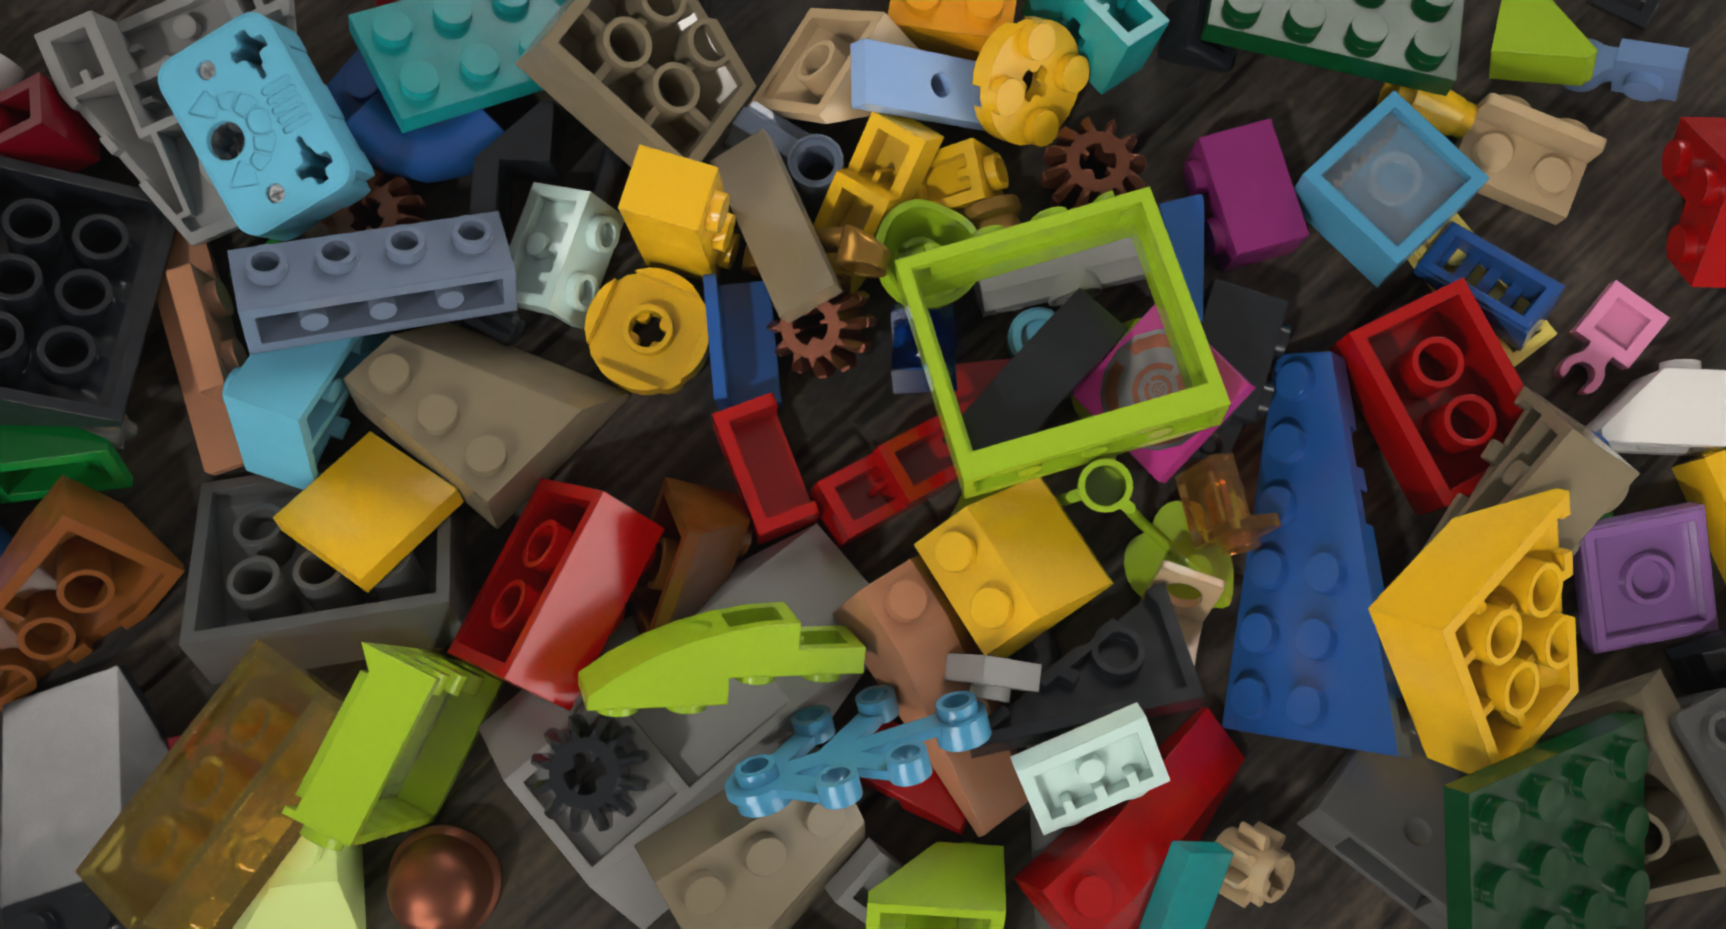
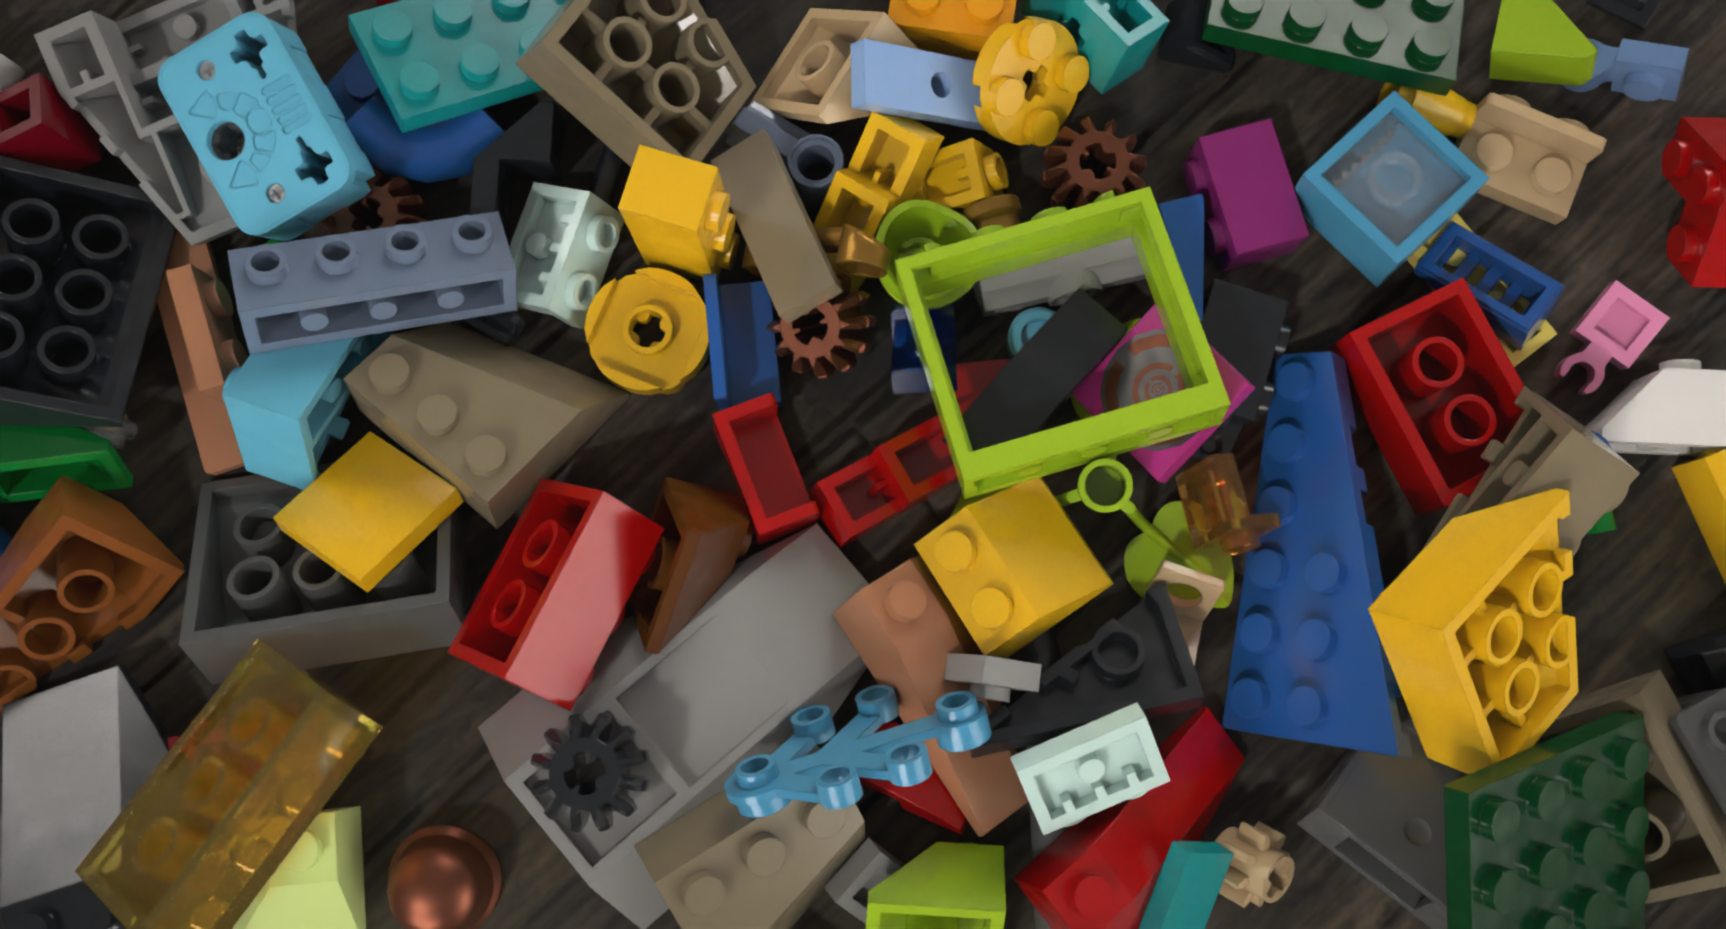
lime window [282,641,505,851] -> none
lime slope [578,601,866,717] -> none
medium lavender tile [1572,502,1719,654] -> none

